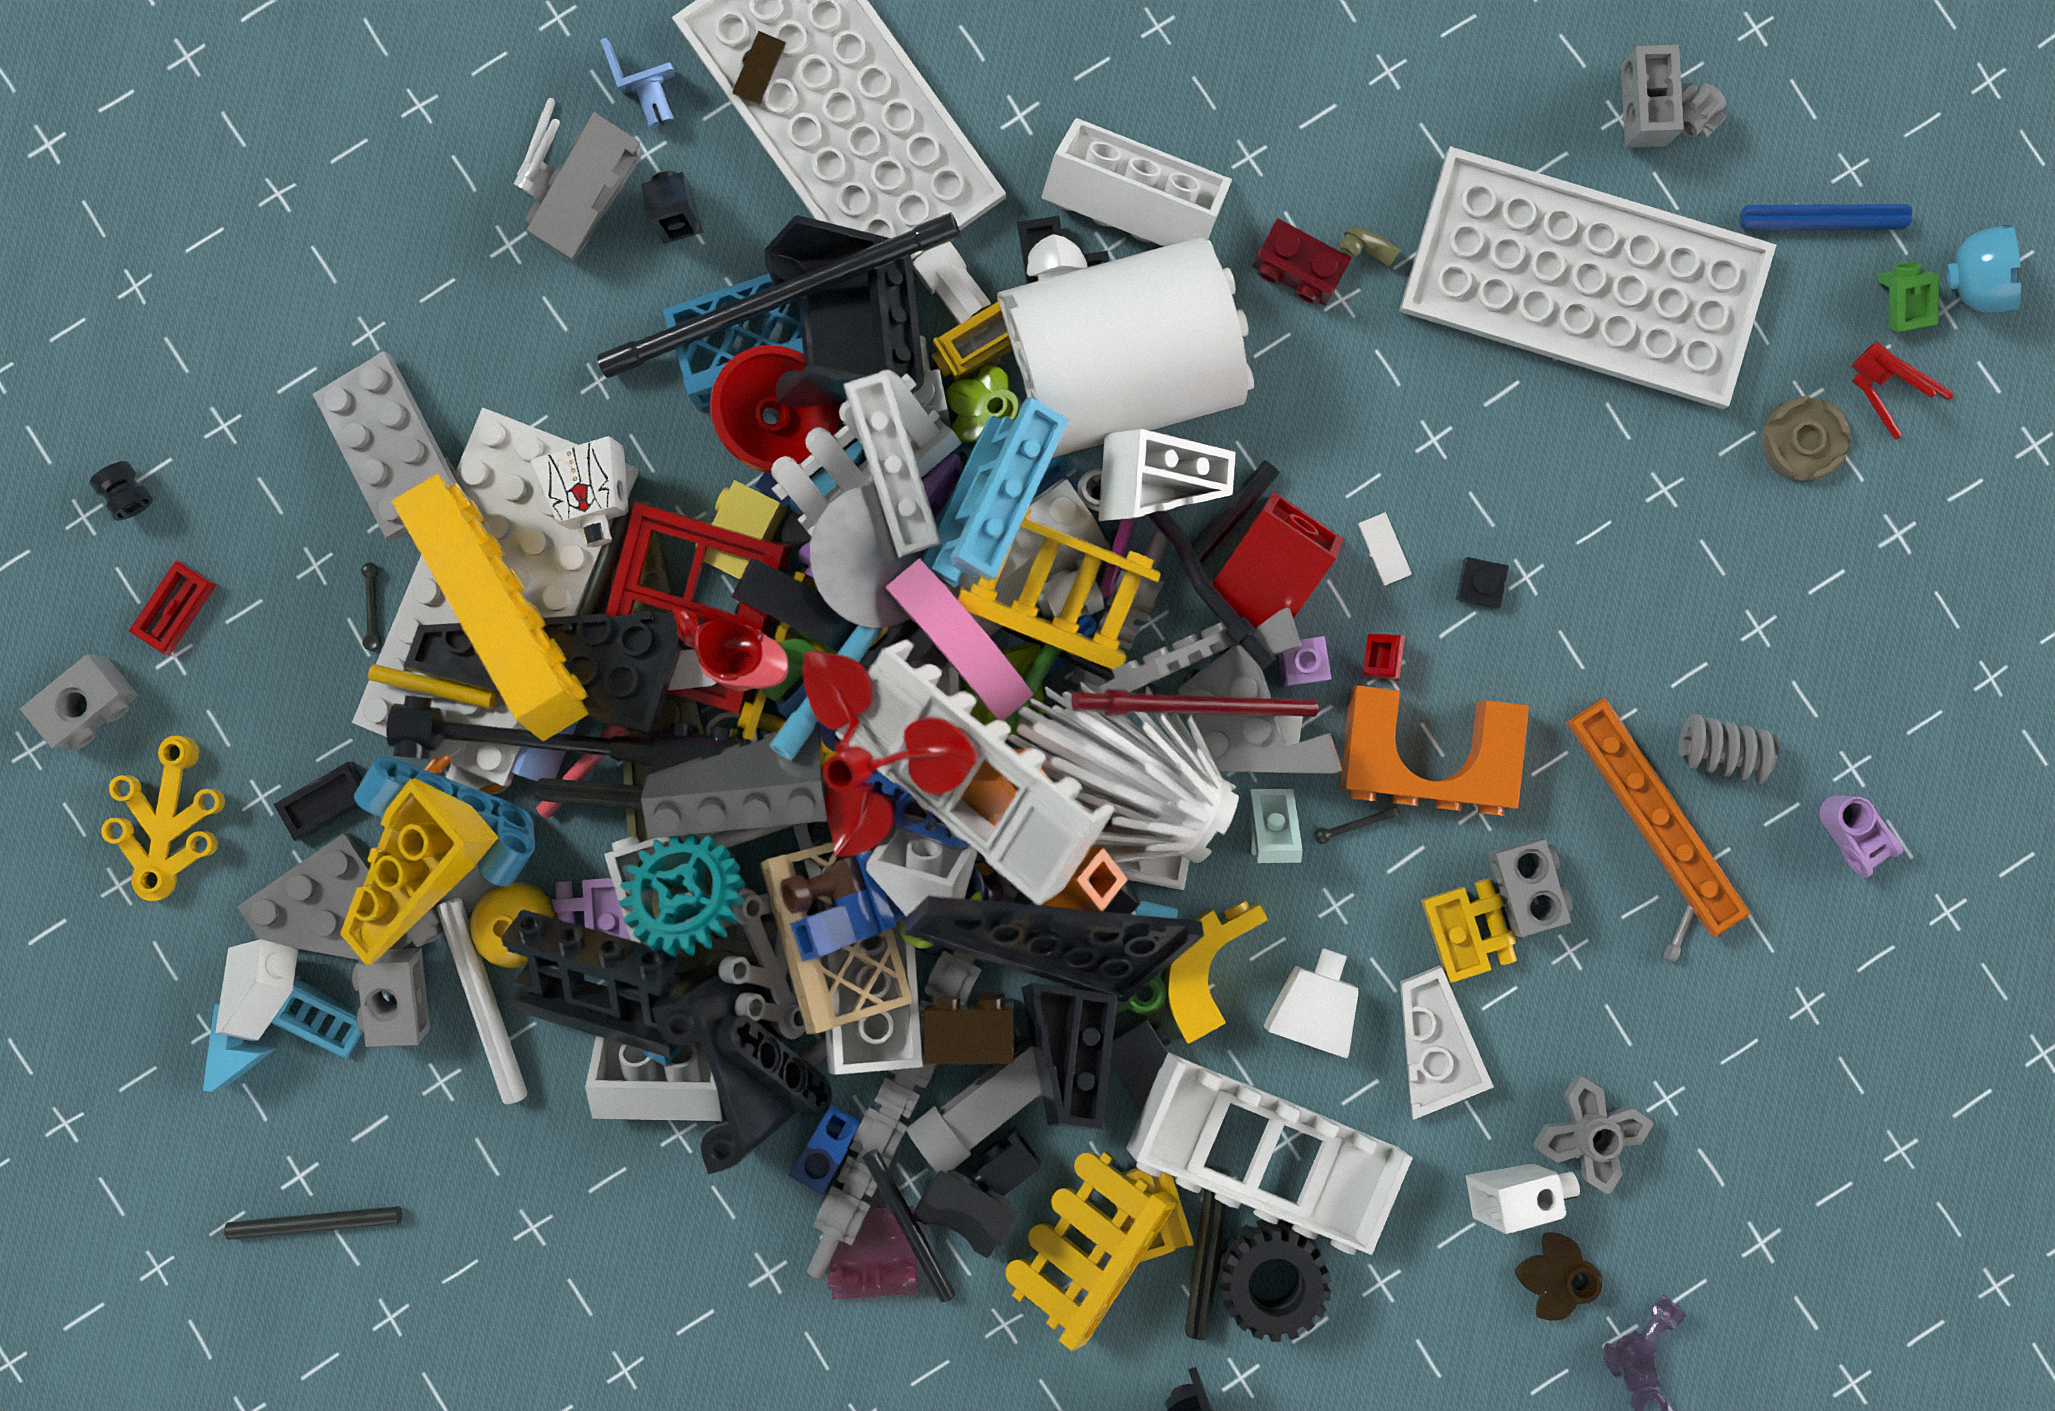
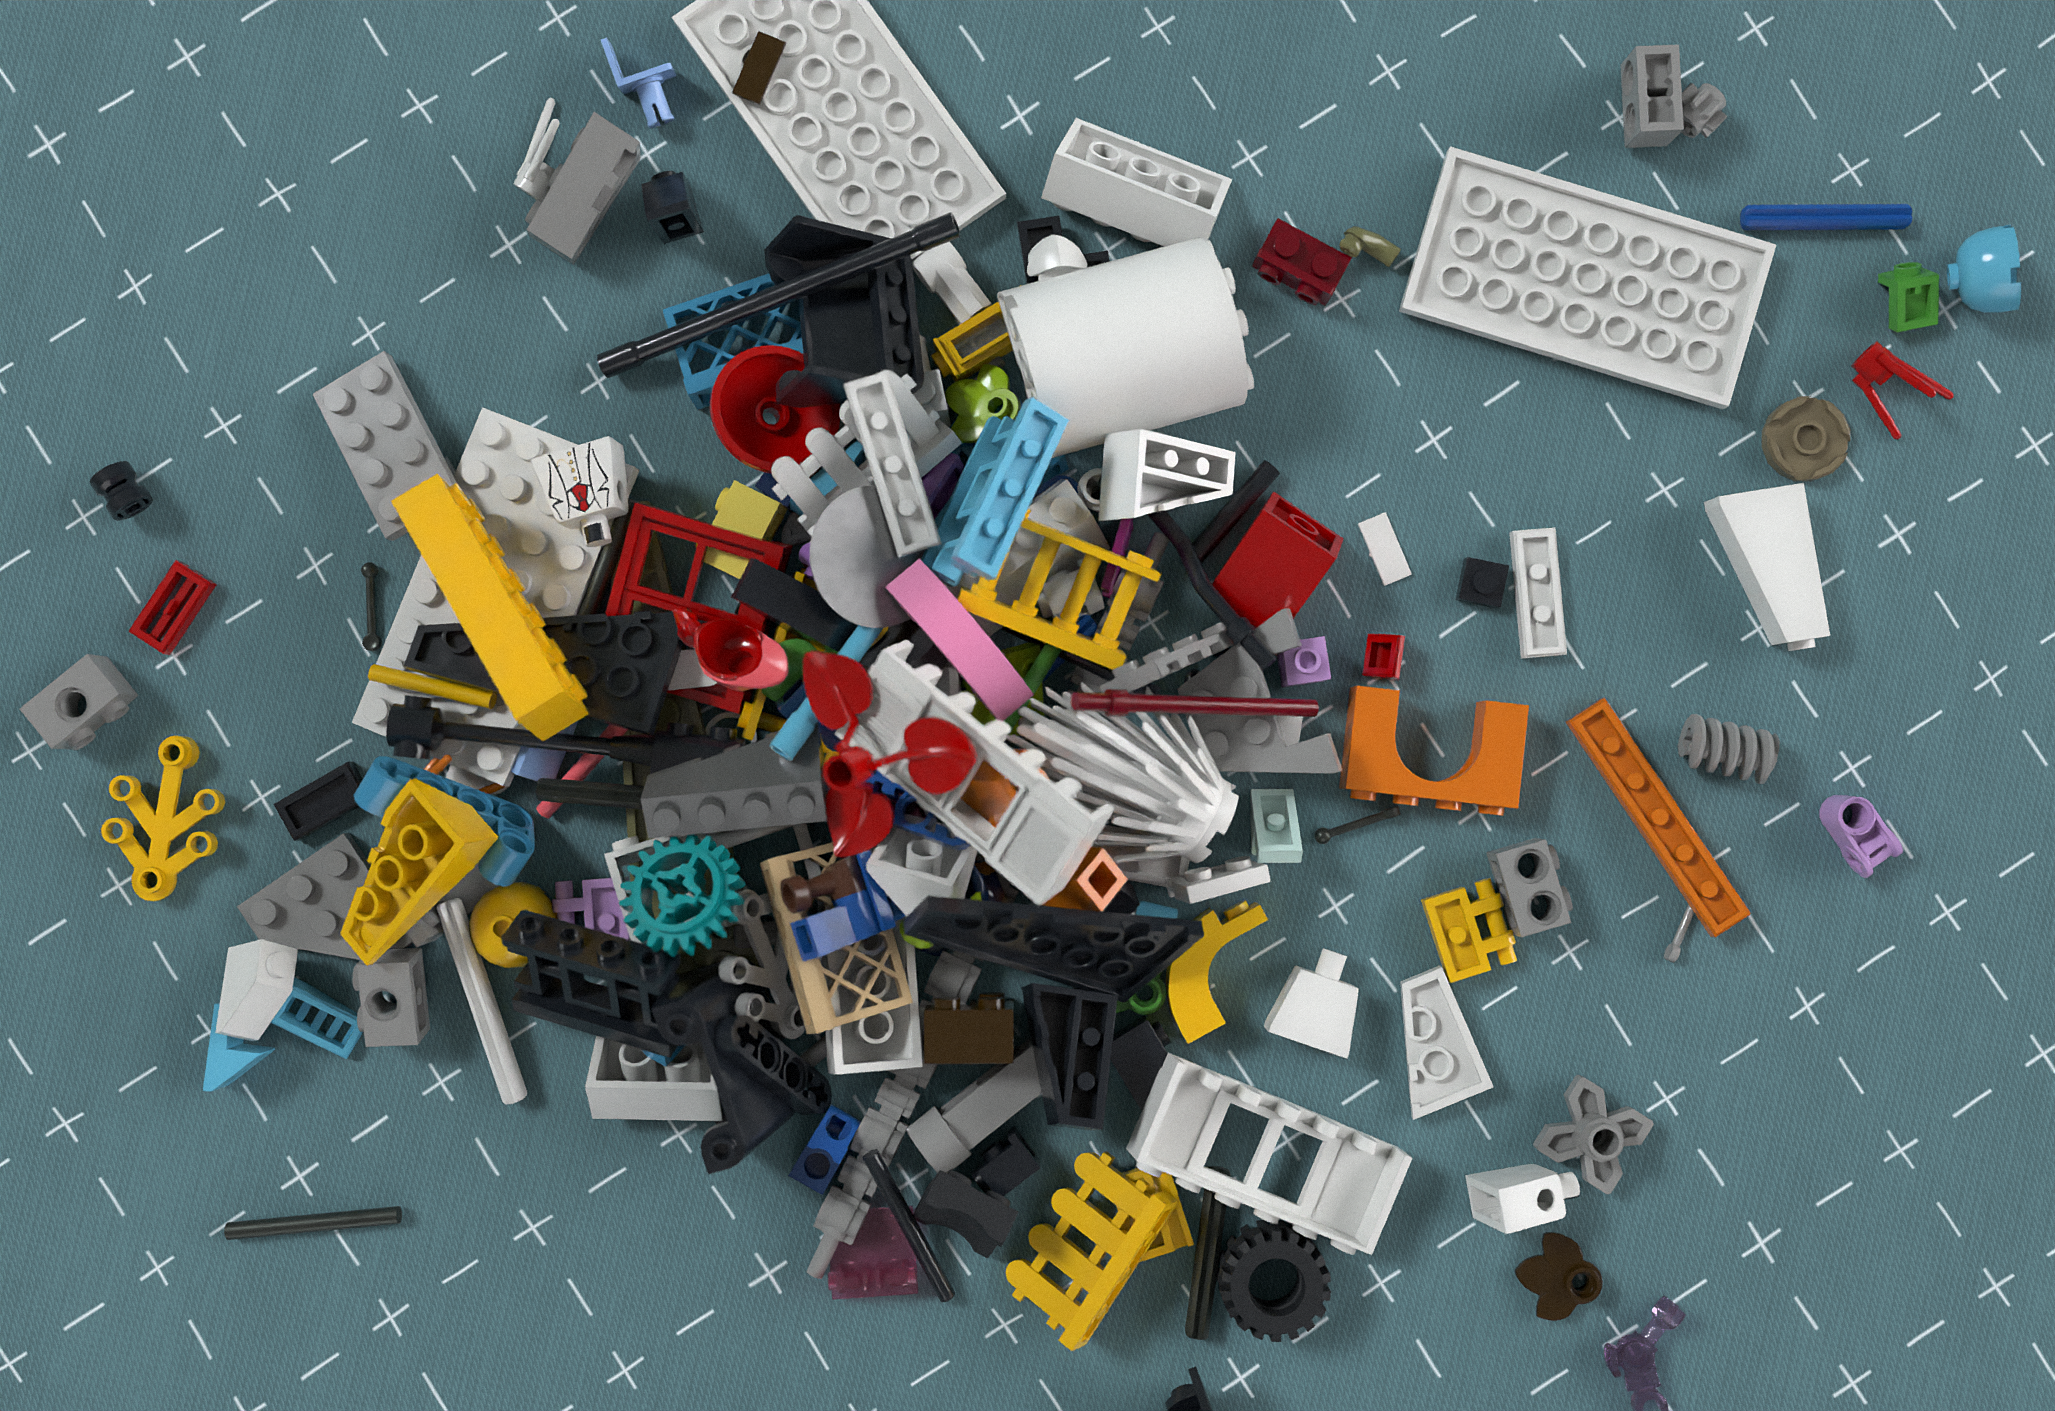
none -> white plate [1165,856,1271,904]
none -> white tile [1509,527,1567,659]
none -> white slope [1704,483,1830,651]

